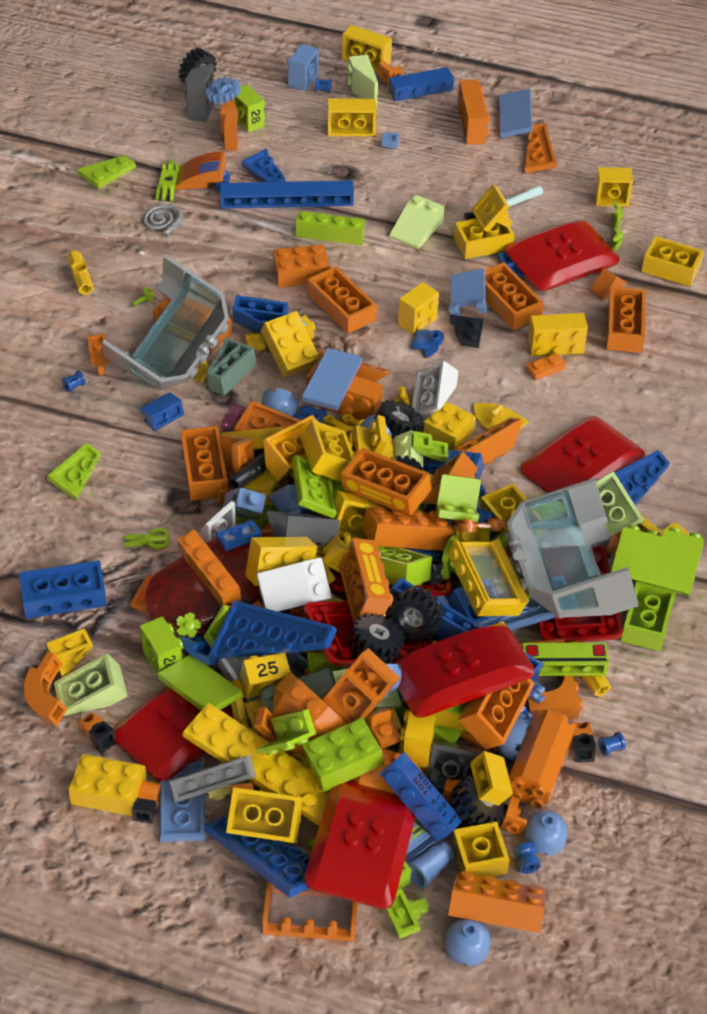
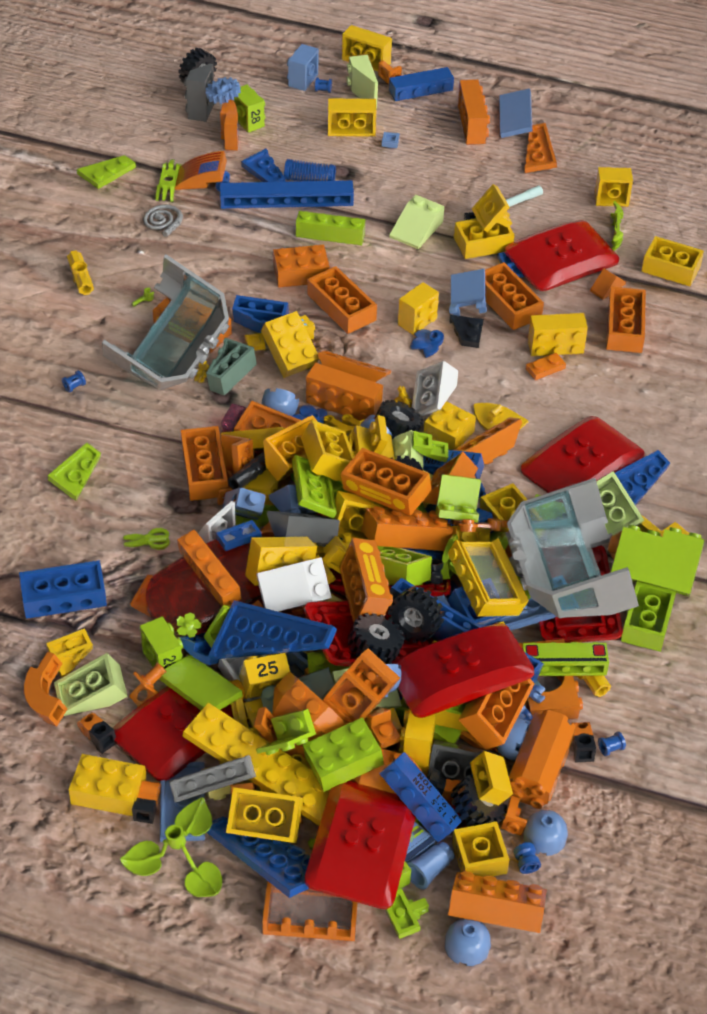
orange hinge [87,334,109,375] -> none
blue hinge [140,392,184,431] -> none
medium blue tile [302,348,362,411] -> none
none -> lime plant [120,797,222,897]
none -> orange bracket [129,662,167,706]
none -> blue piece [284,159,336,181]

